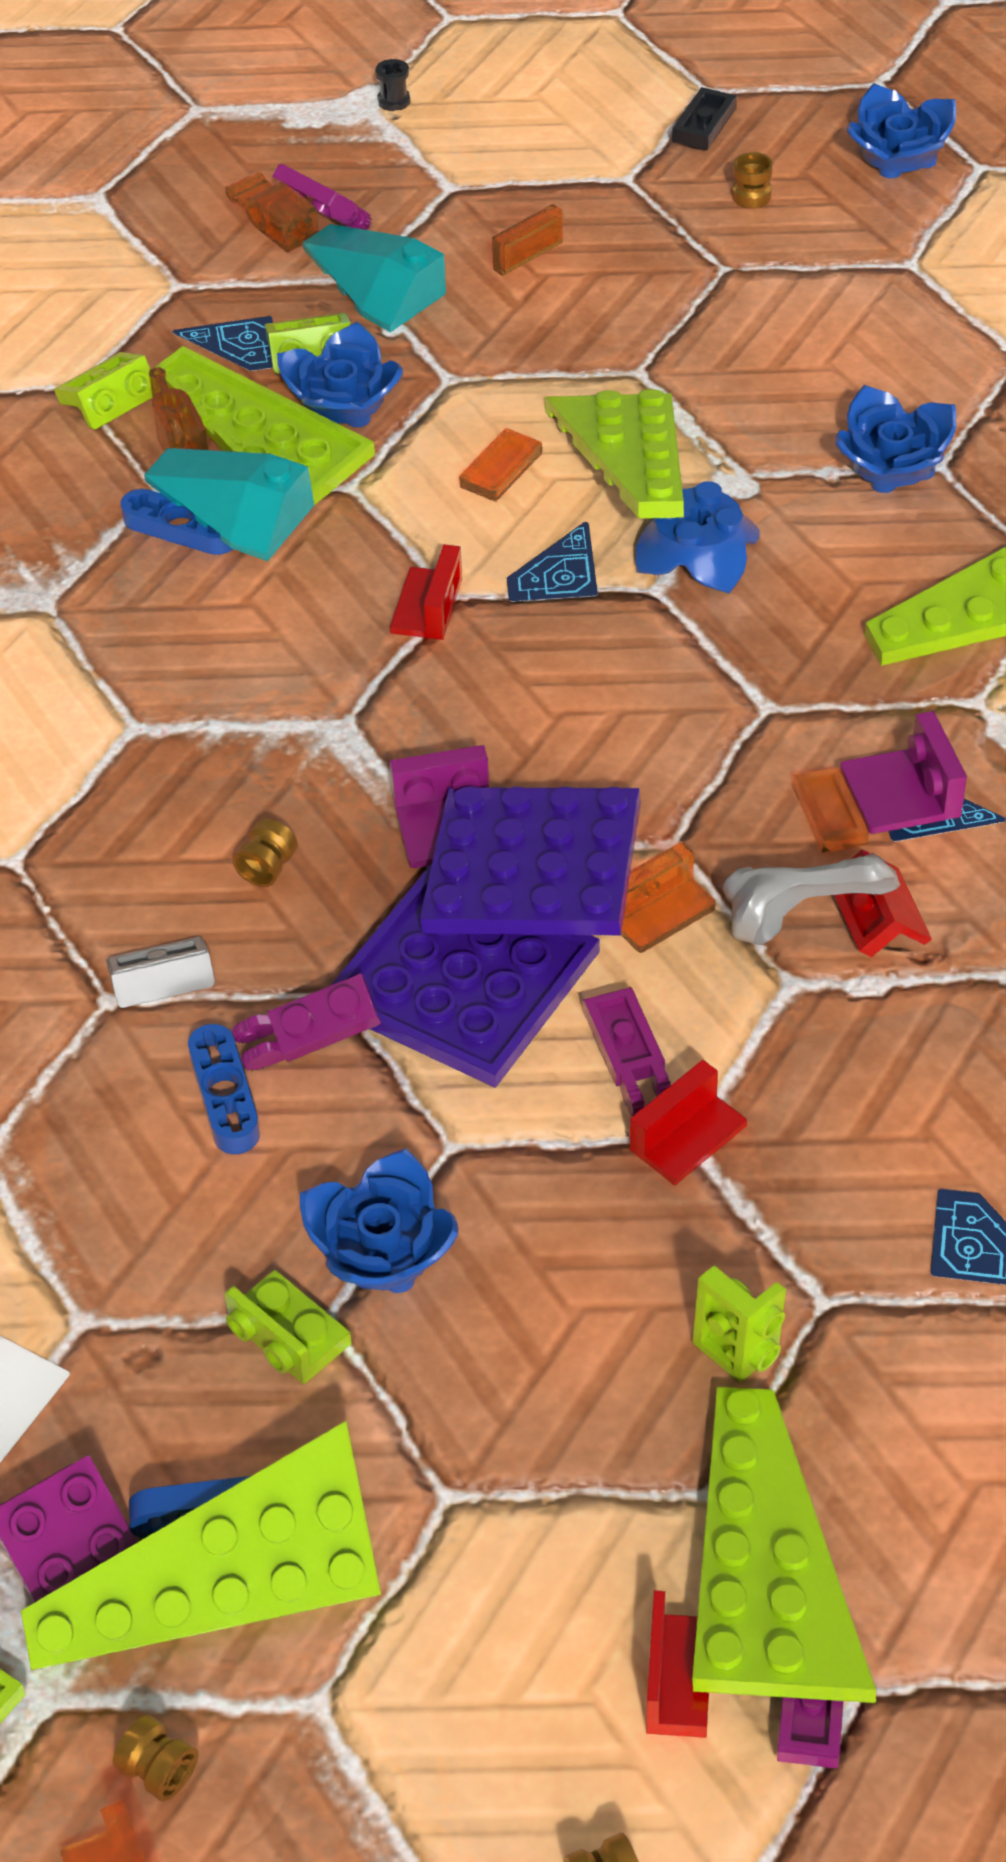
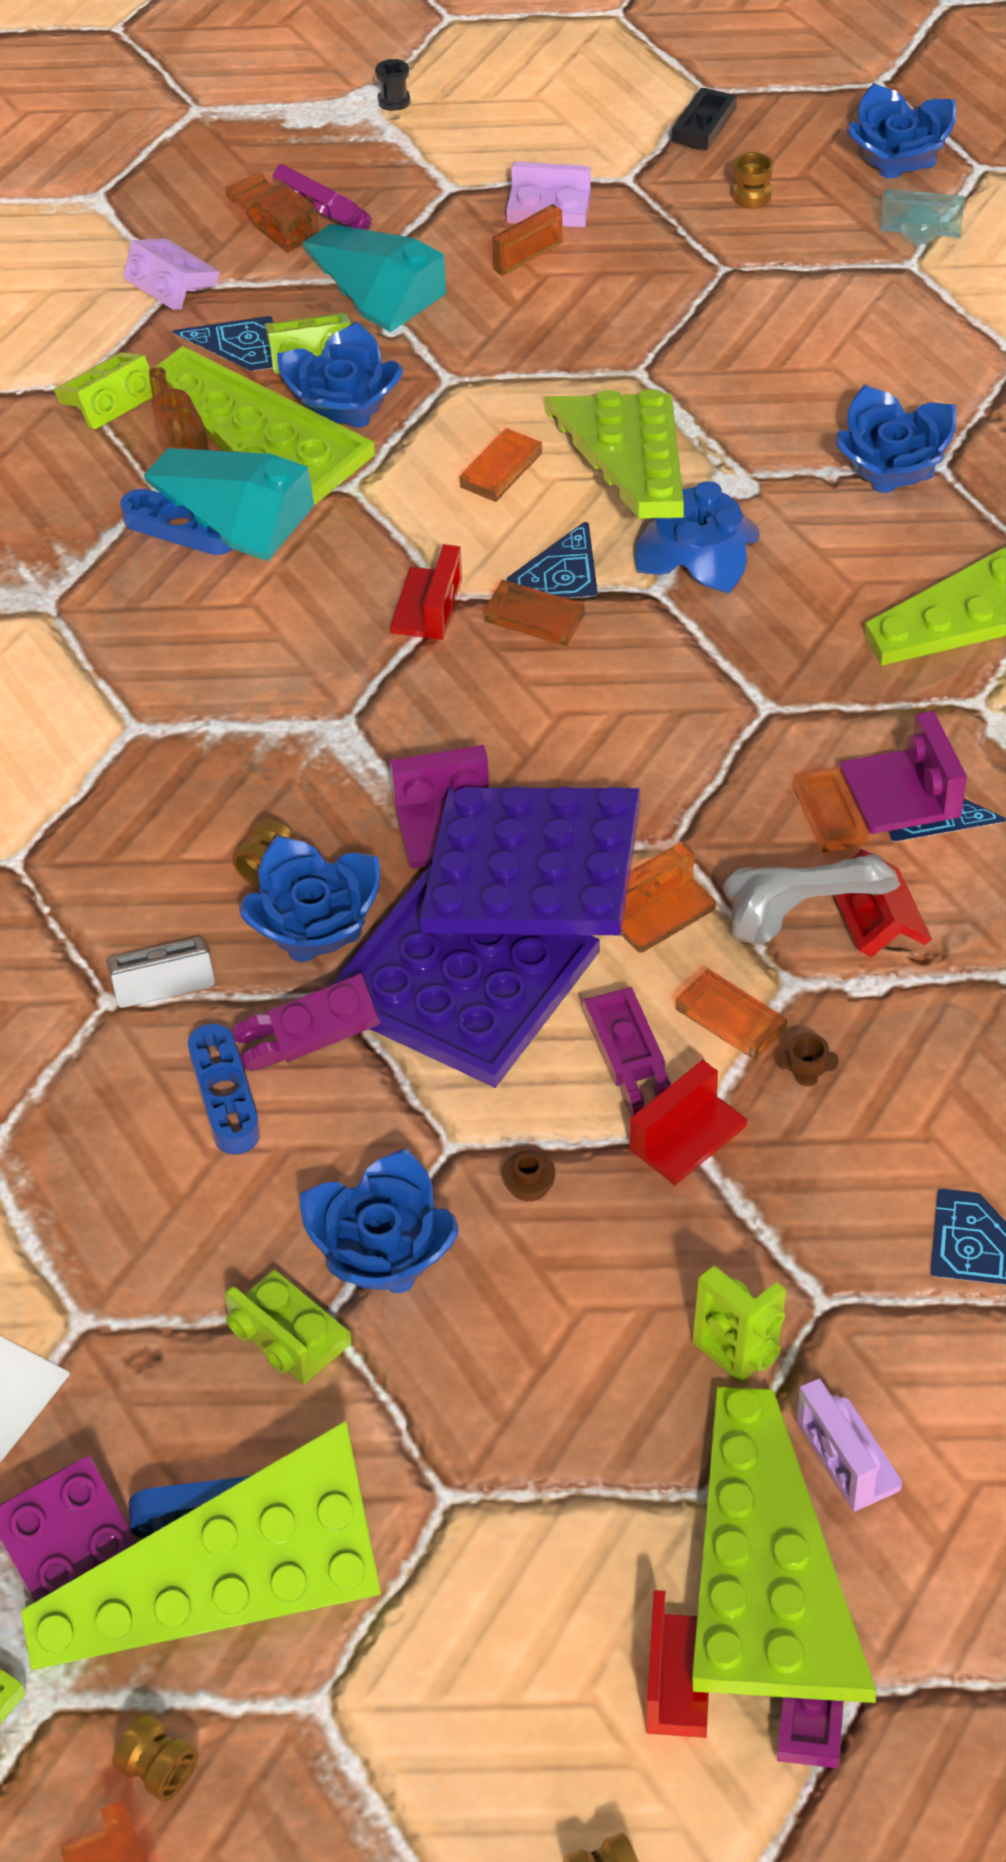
none -> lavender bracket [123,238,220,310]
none -> blue brick [239,835,380,962]
none -> clear orange tile [483,579,585,646]
none -> reddish brown plate [502,1150,555,1201]
none -> lavender bracket [507,162,591,227]
none -> clear orange tile [675,968,787,1060]
none -> reddish brown plate [777,1033,839,1086]
none -> lavender bracket [797,1378,902,1512]
none -> clear light blue tile [881,189,965,245]

